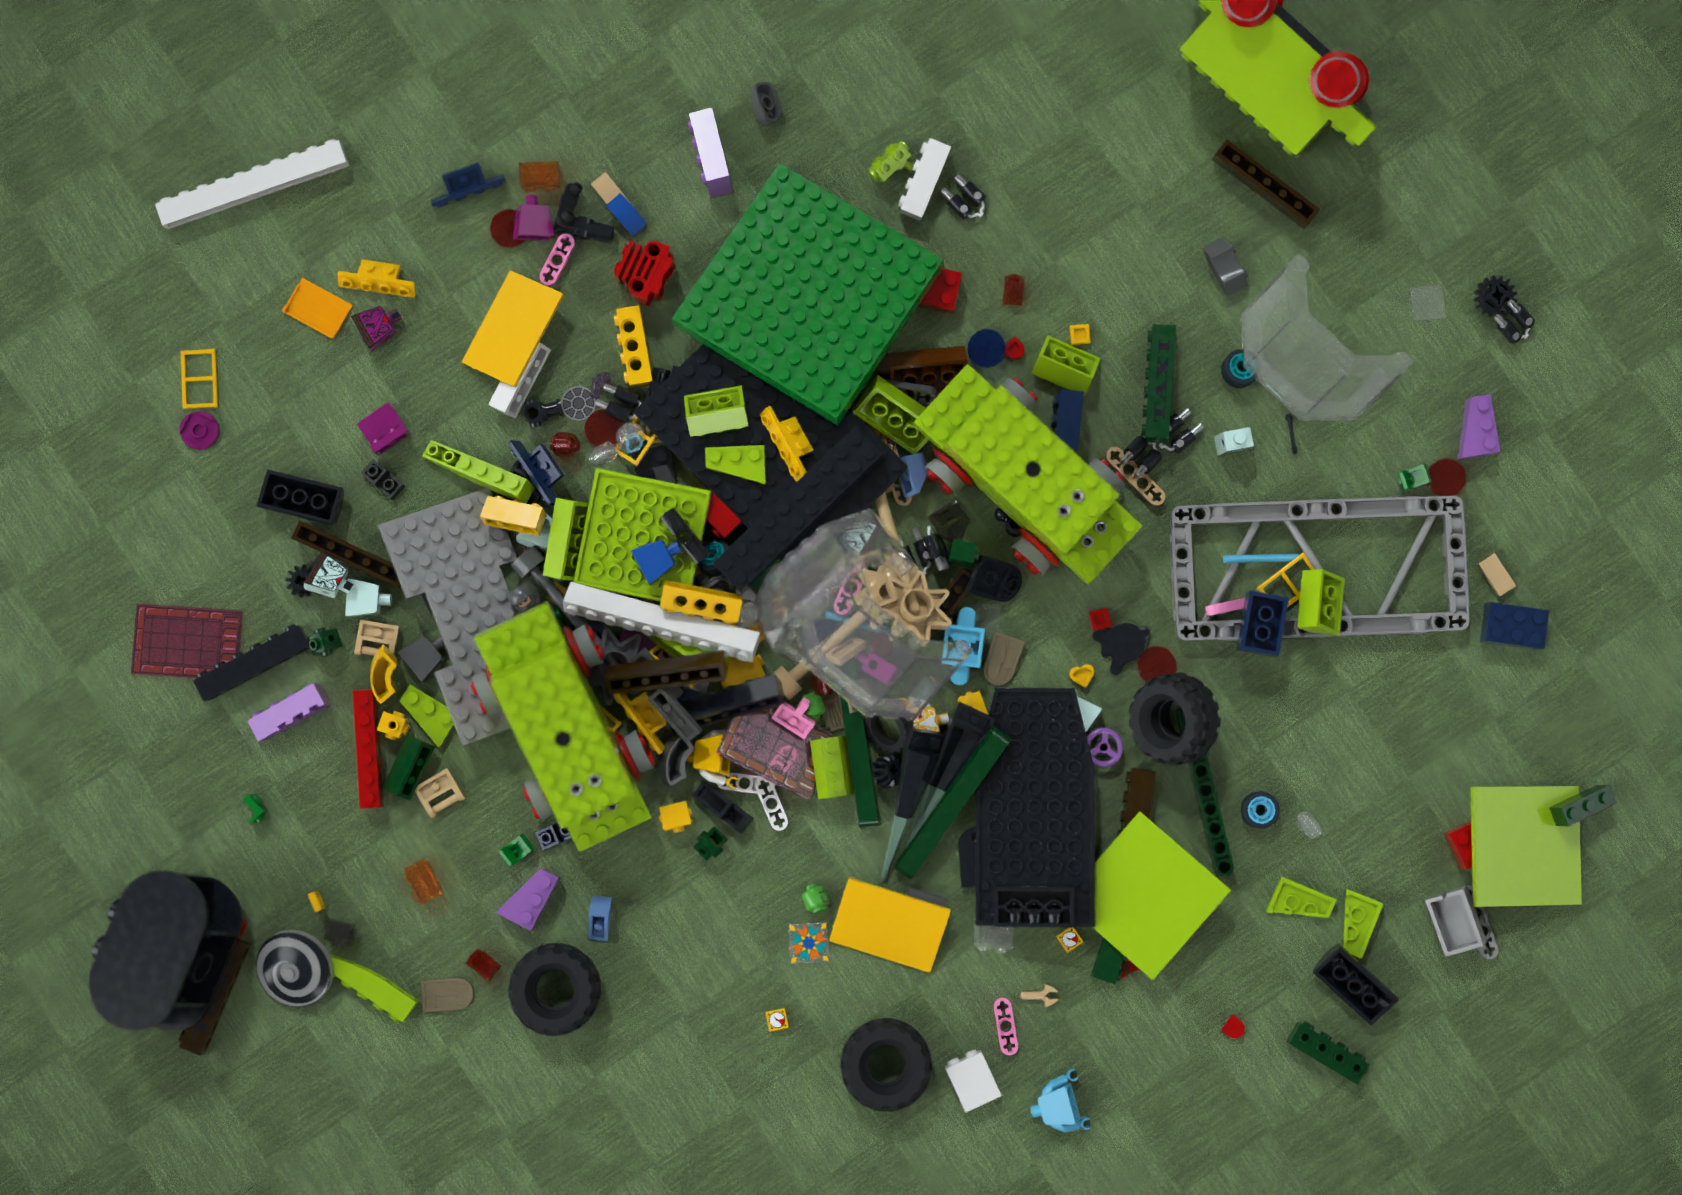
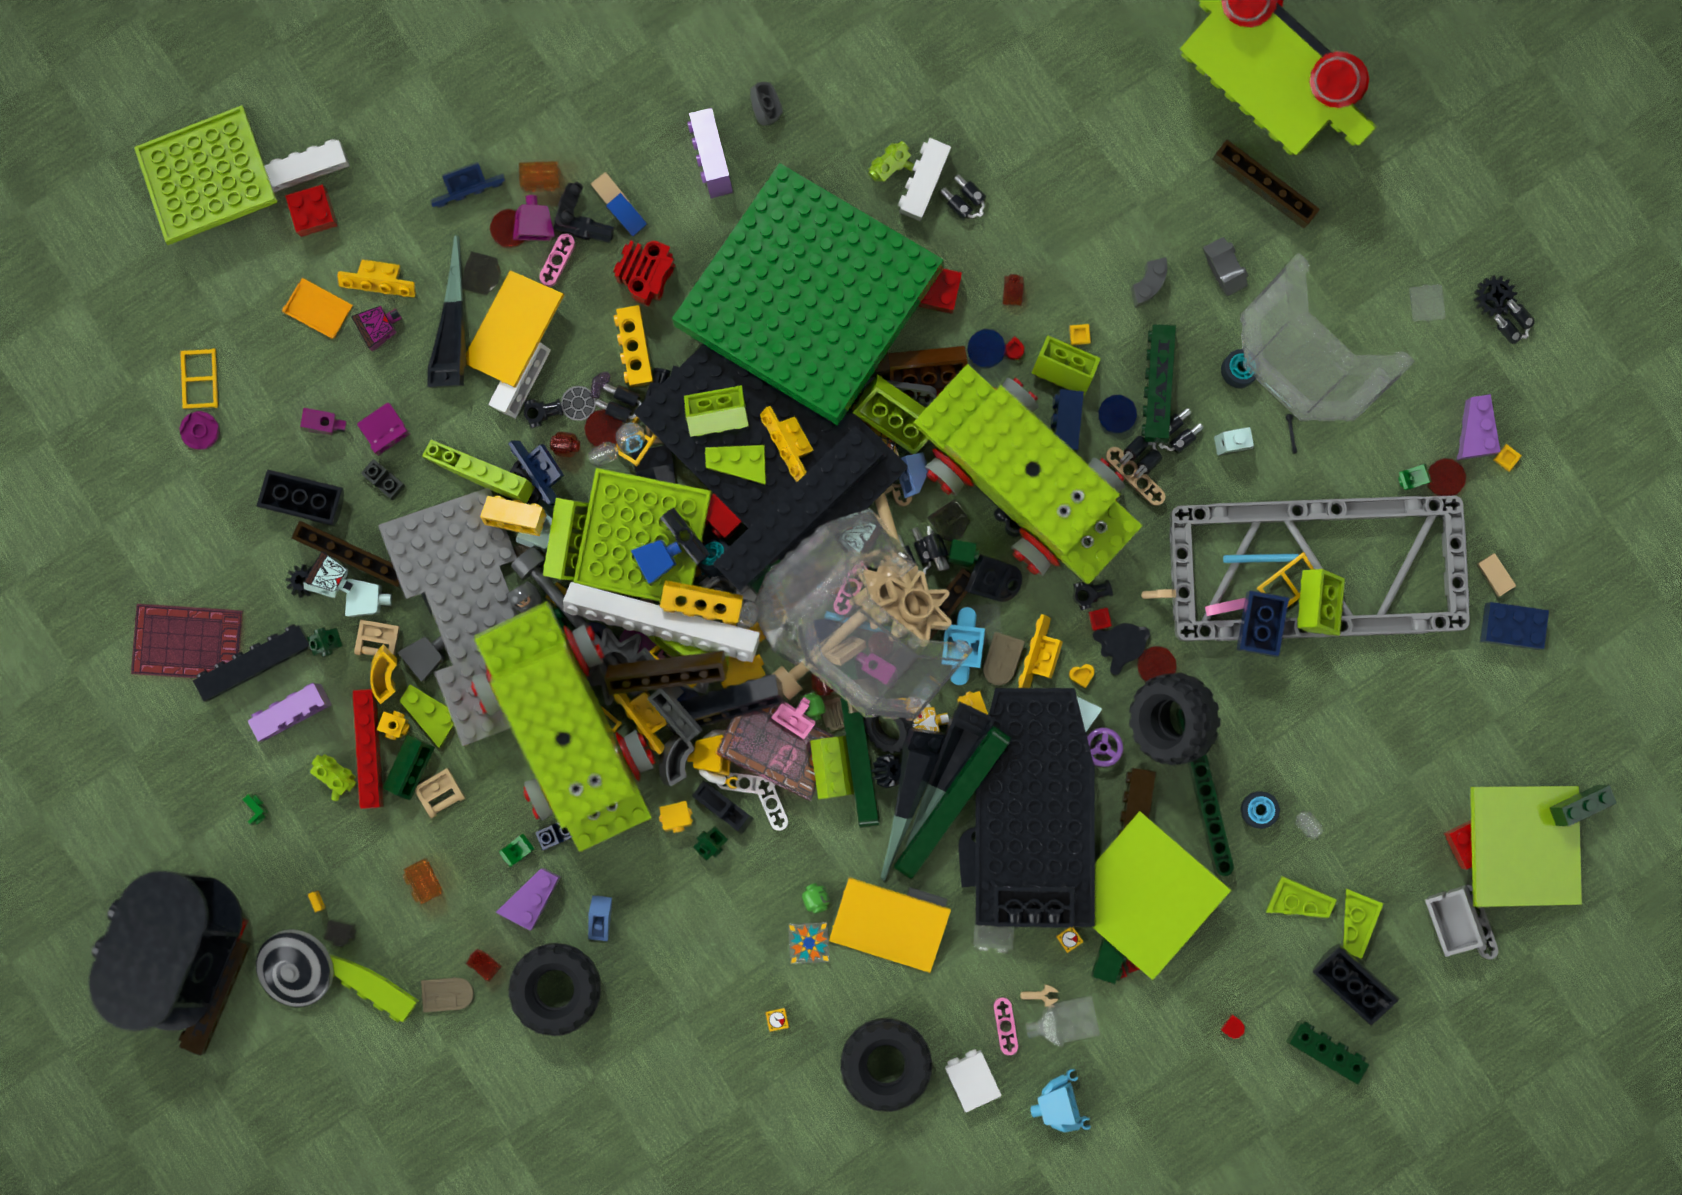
none -> lime tile [134,105,278,245]
none -> red brick [285,184,338,237]
none -> magenta torso [300,407,347,435]
none -> lime brick [310,754,357,801]
none -> black plate [427,235,466,388]
none -> clear smoke slope [462,251,501,296]
none -> yellow bracket [1018,614,1063,688]
none -> clear plate [1025,996,1100,1047]
none -> black connector [1073,579,1113,611]
none -> clear blue tile [1098,395,1137,434]
none -> dark grey brick [1131,257,1167,308]
none -> tan bar [1142,589,1176,599]
none -> yellow tile [1494,444,1522,472]

